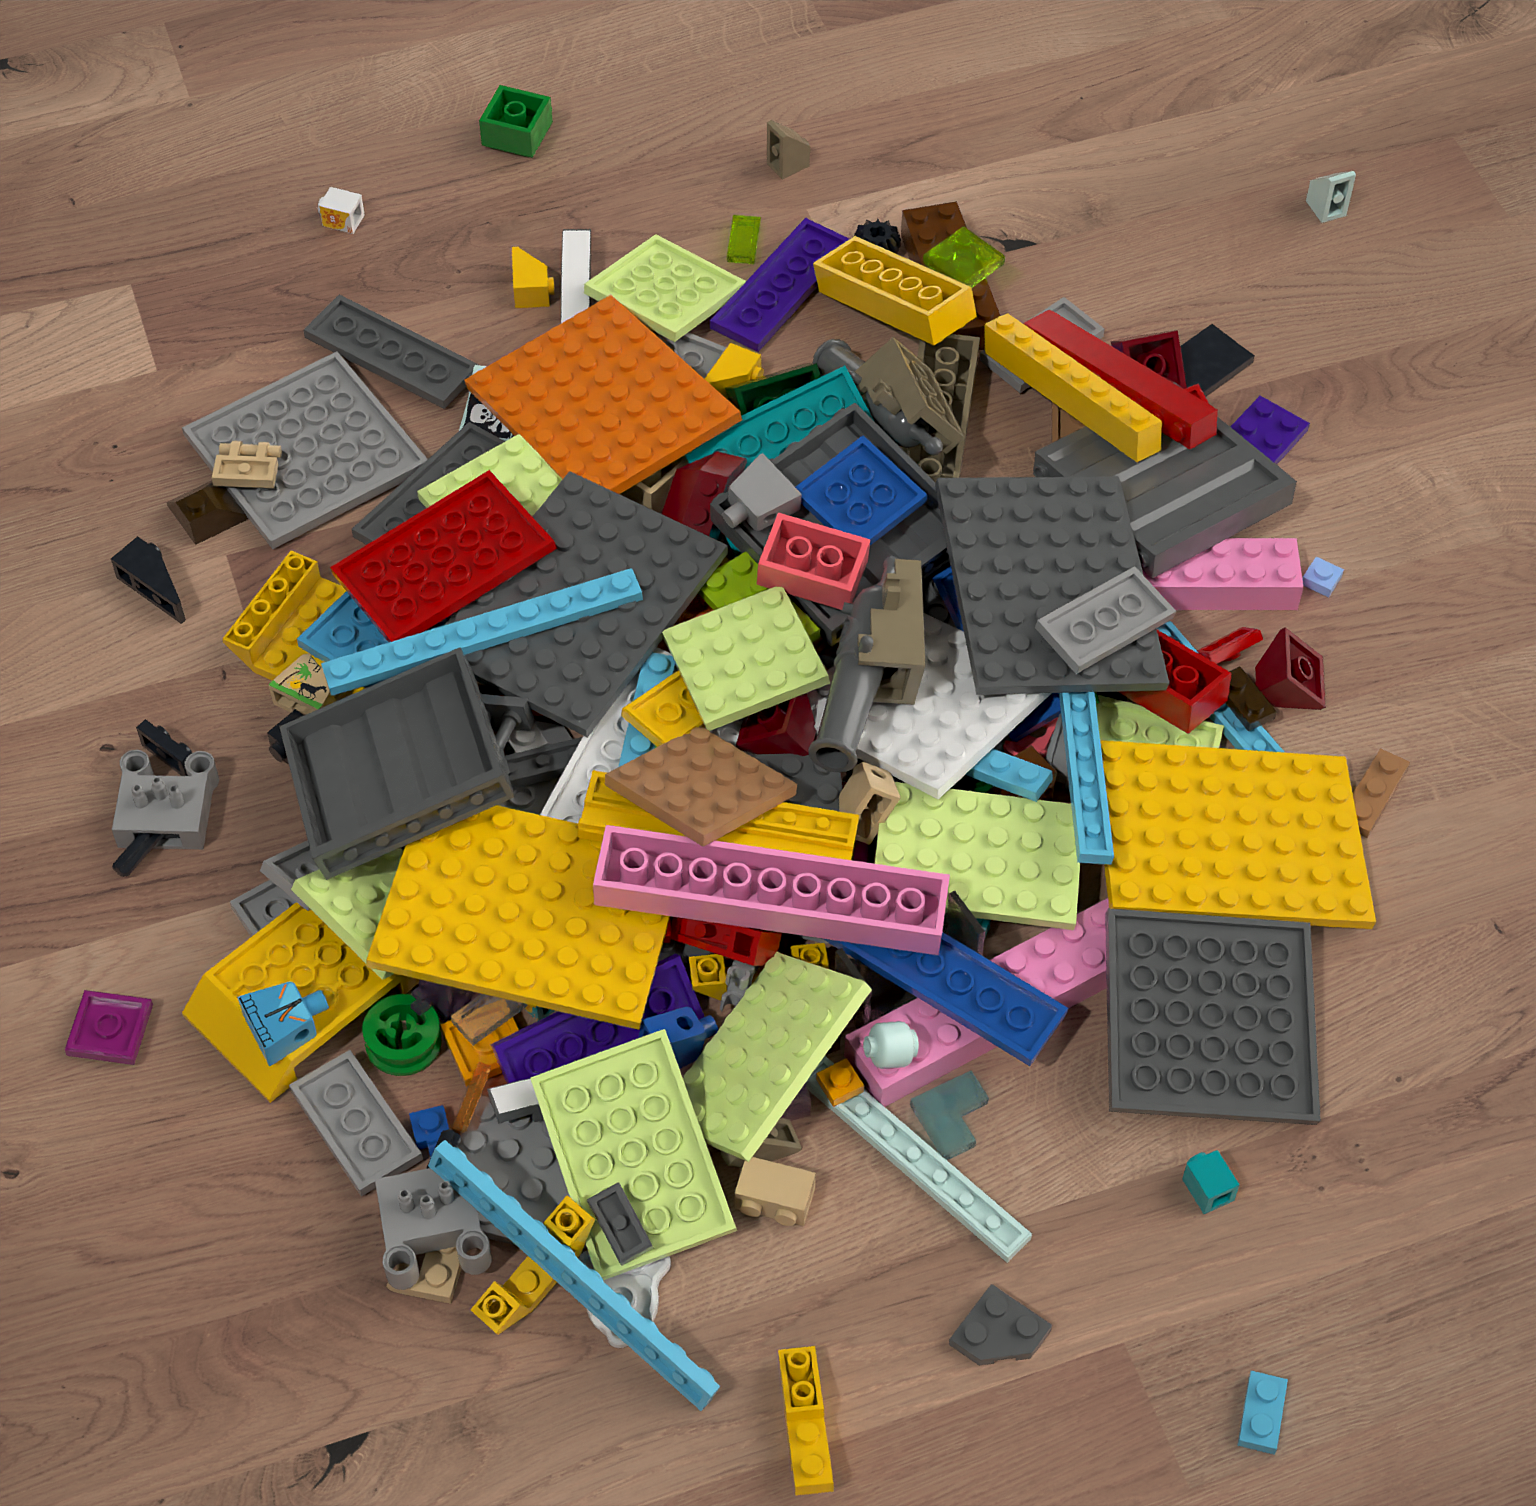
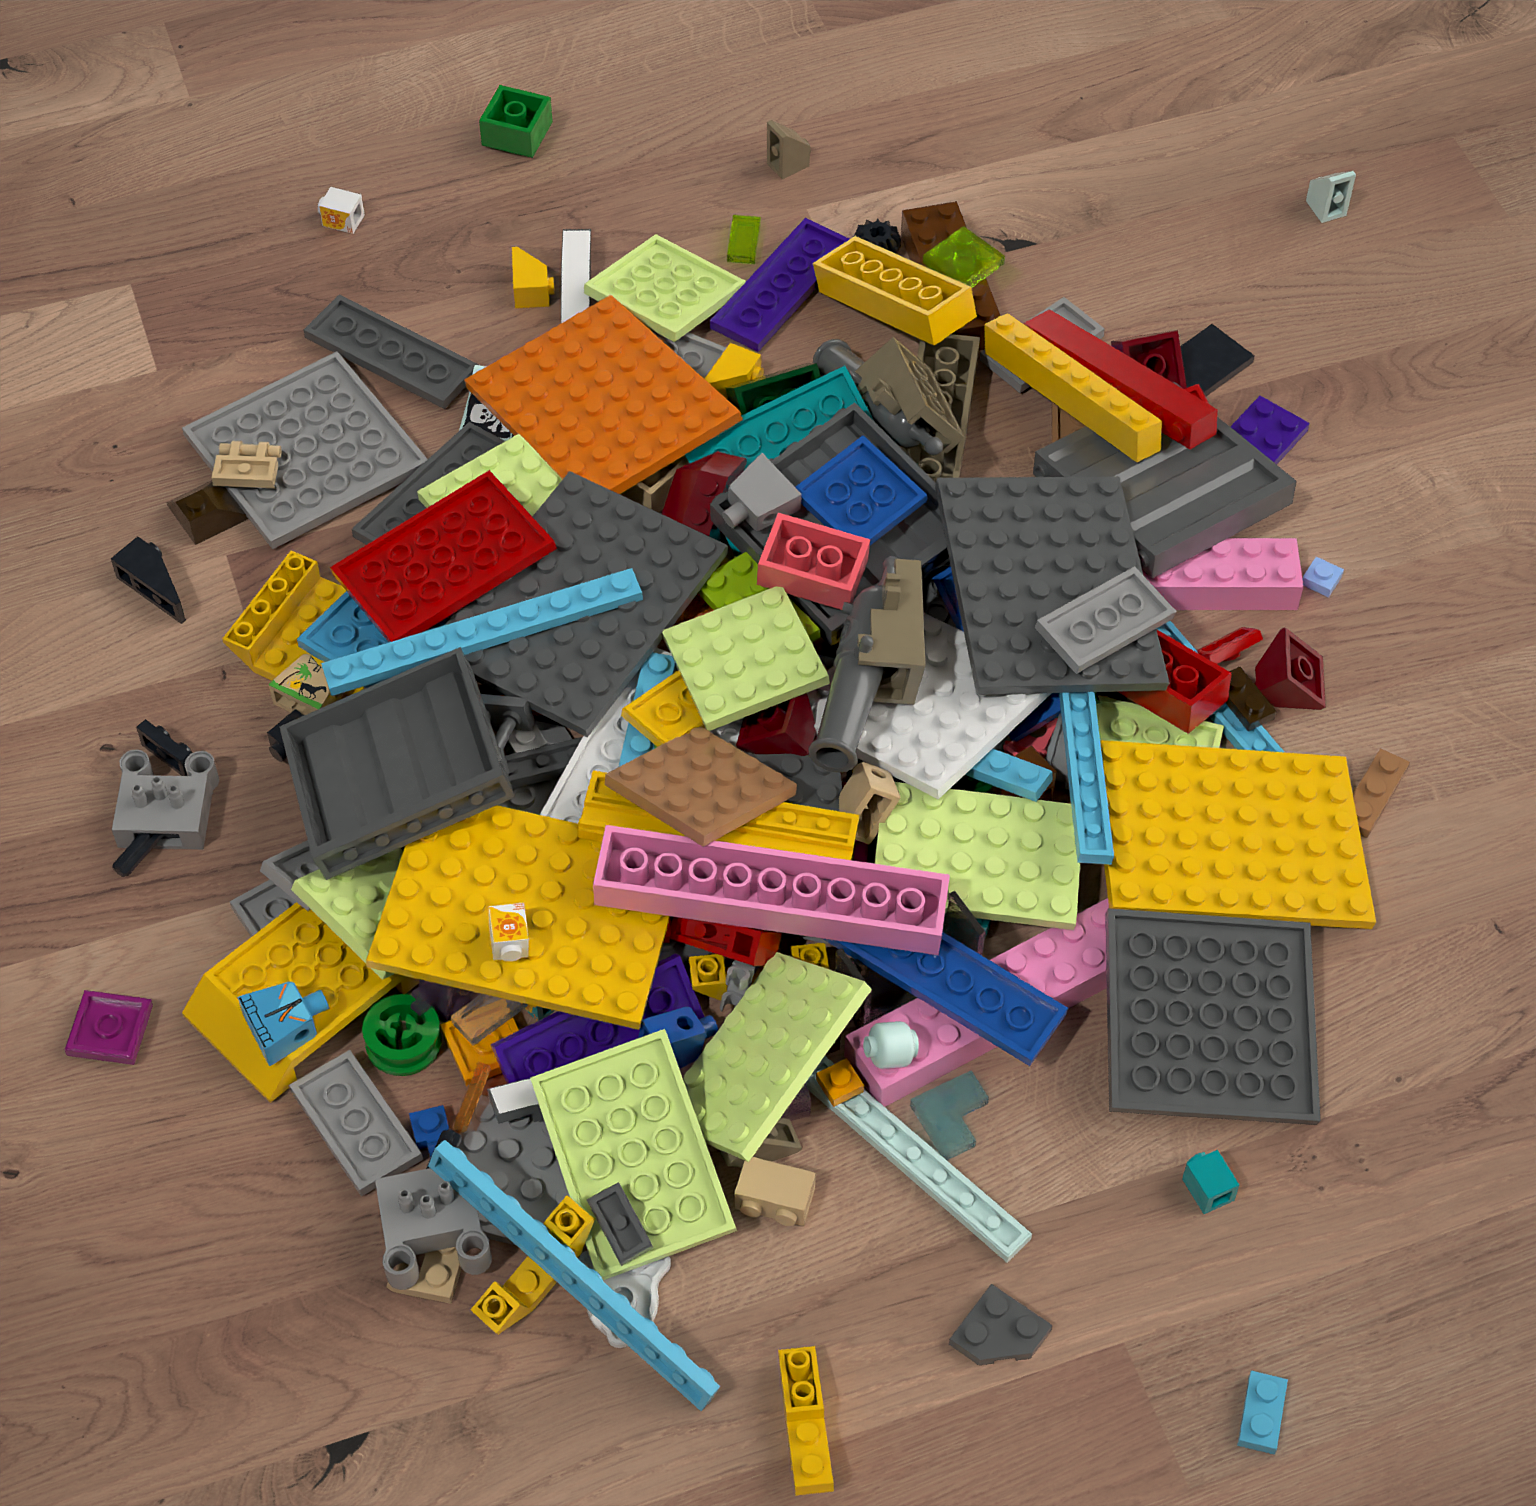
none -> brick [489,903,529,961]

